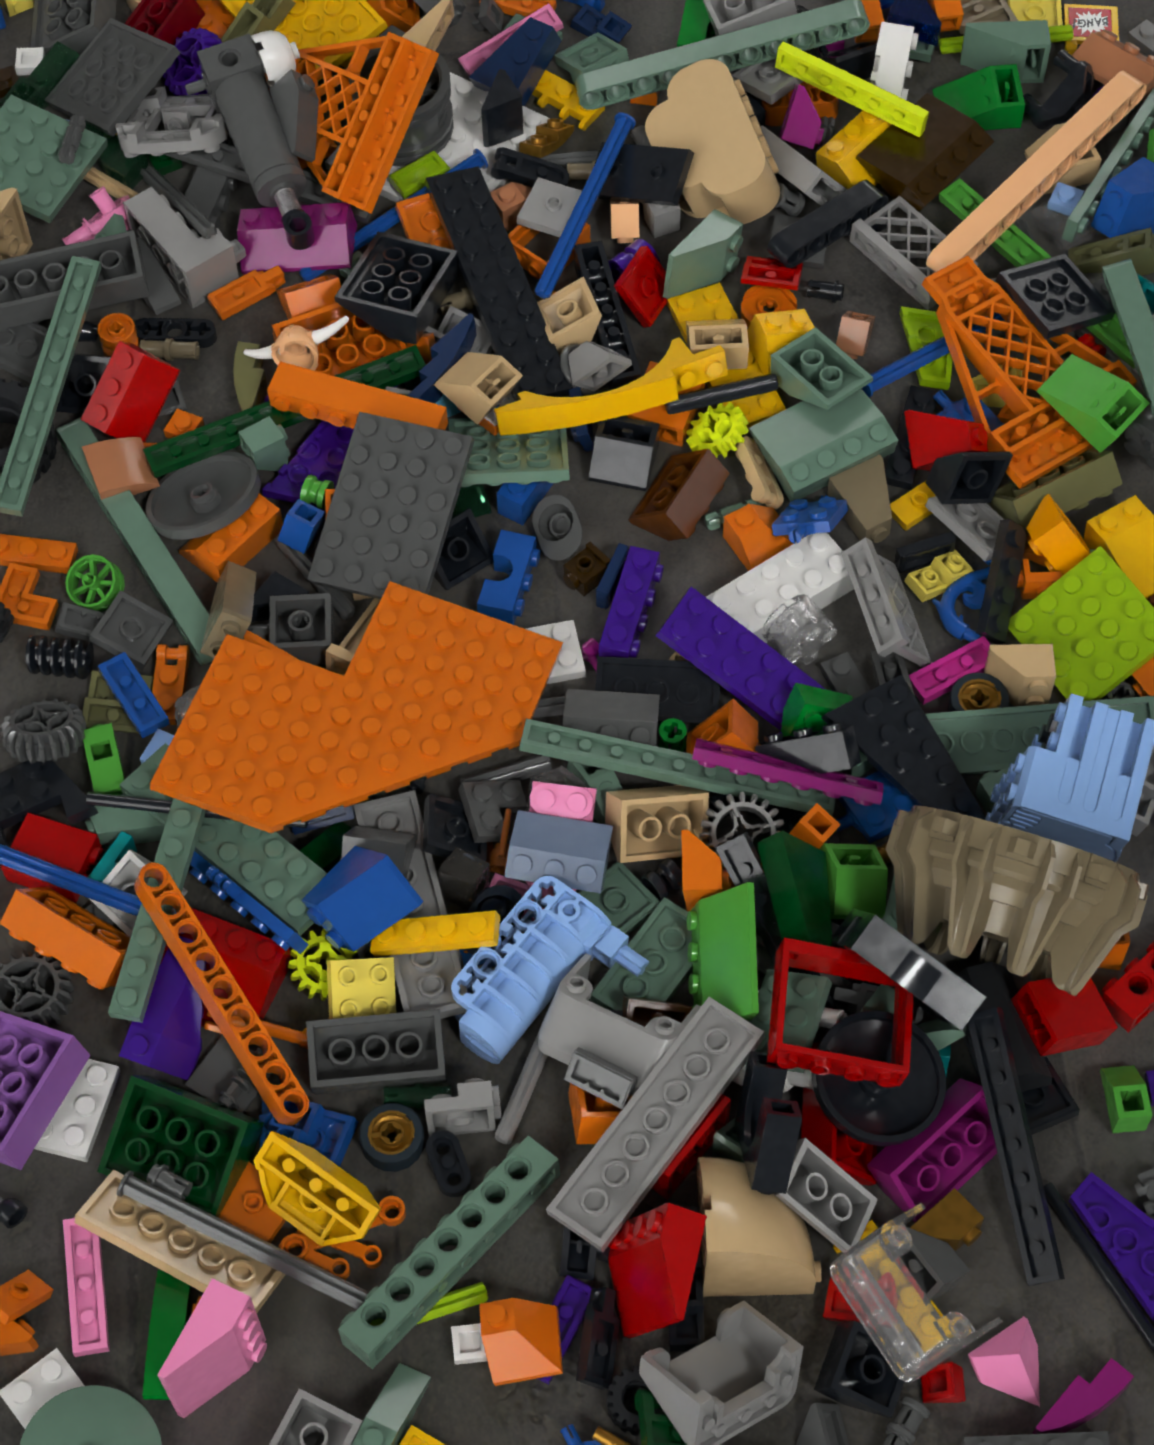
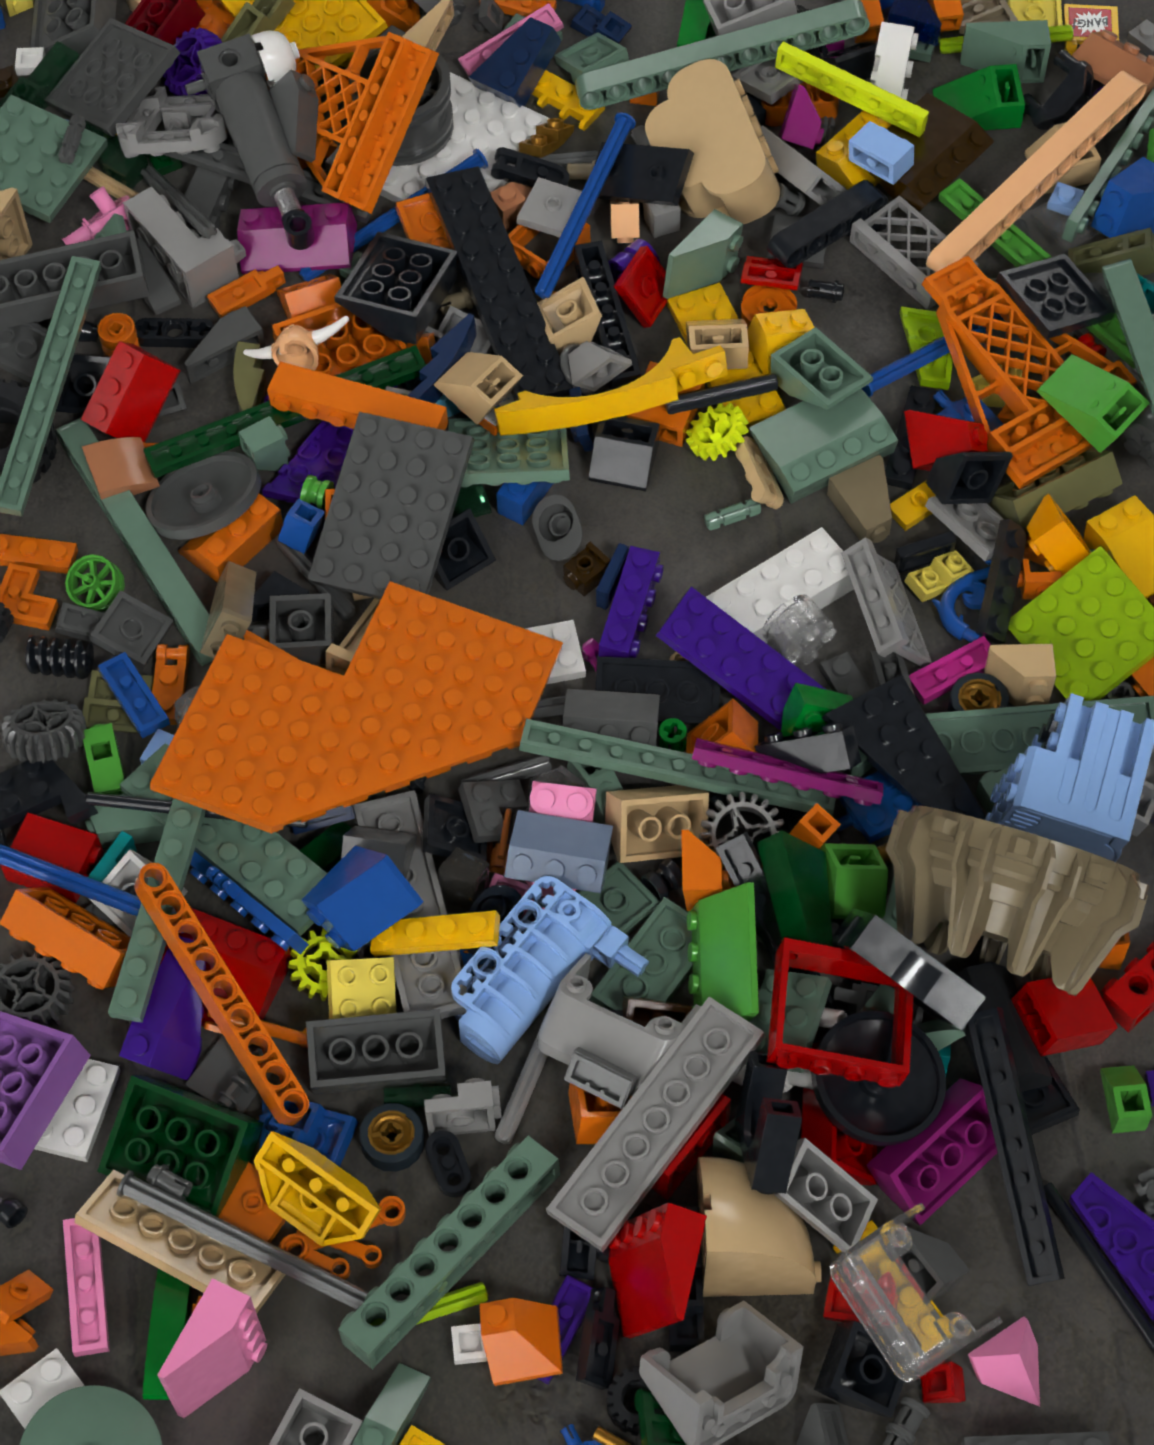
dark tan pin [139,338,200,361] -> none
orange plate [163,409,204,439] -> none
lime tile [389,151,450,199] -> none
blue arch [477,530,541,625] -> none
black slope [481,69,524,148] -> none
reddish brown slope [628,449,730,541] -> none
orange slope [723,504,796,571] -> none
blue plate [772,495,848,544] -> none
nougat slope [836,311,876,359] -> none
pearl gold slope [910,1188,984,1251] -> none
magenta slope [1032,1358,1134,1434] -> none
none -> dark grey slope [184,306,266,384]
none -> light blue brick [849,121,914,185]

